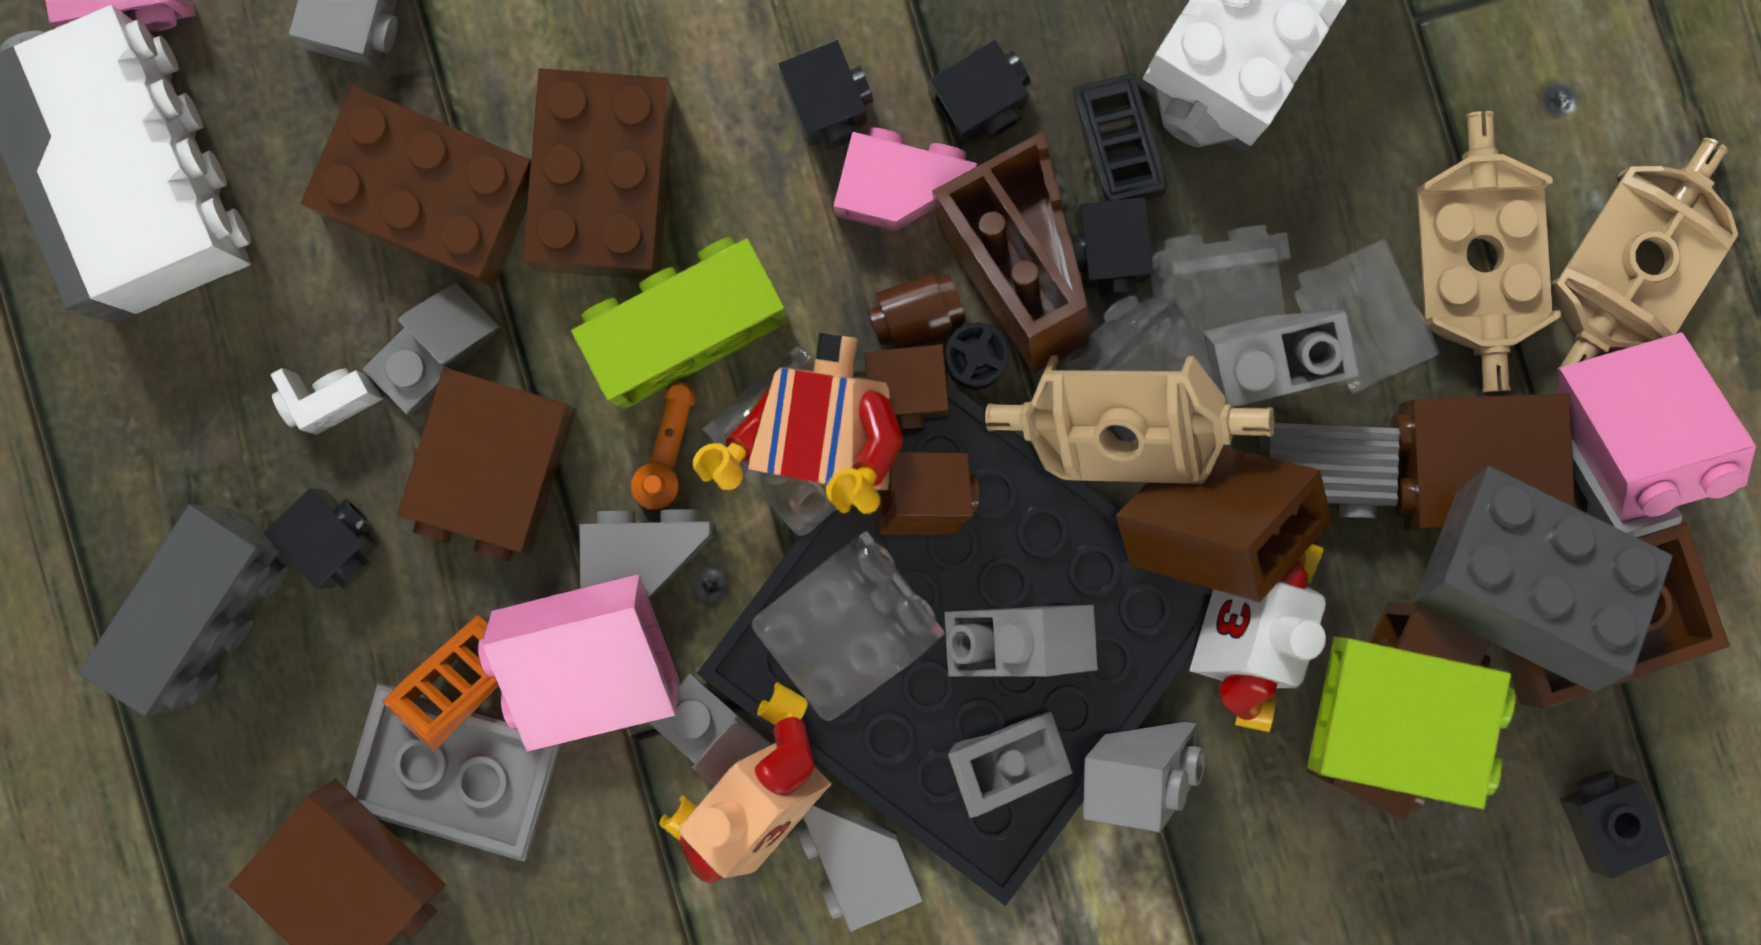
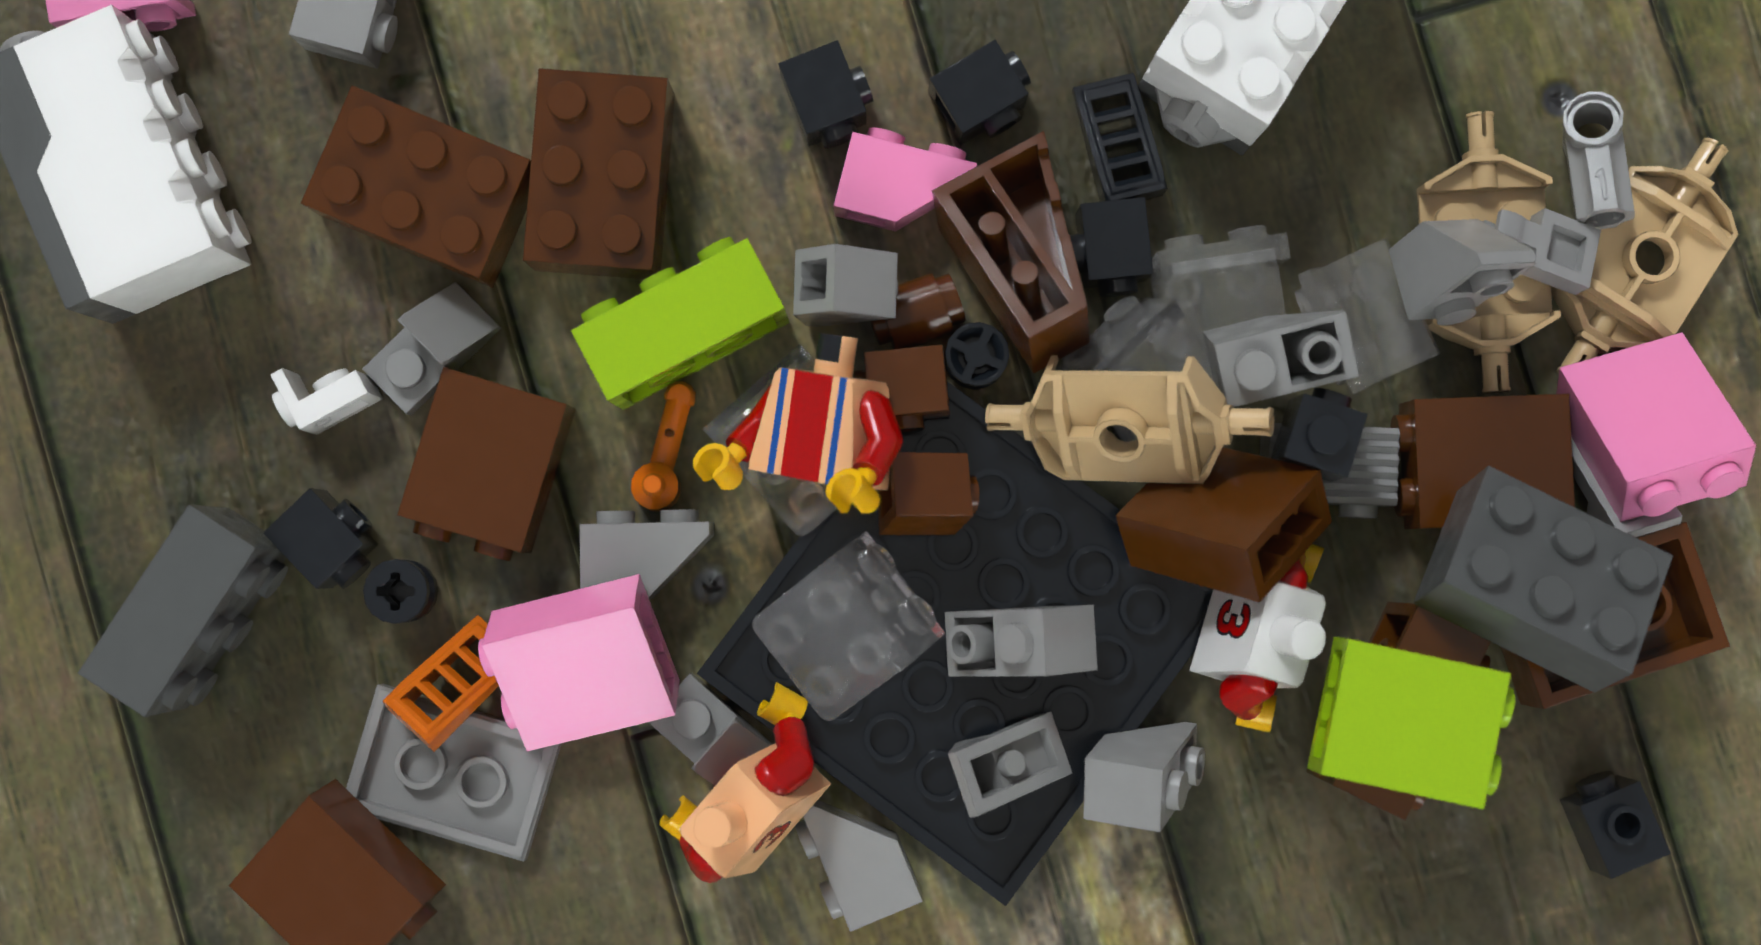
none -> black wheel [363,559,438,624]
none -> light grey slope [793,244,898,327]
none -> black brick [1270,388,1368,482]
none -> light grey slope [1389,219,1537,325]
none -> light grey plate [1482,208,1601,295]
none -> light grey piece [1562,91,1635,229]

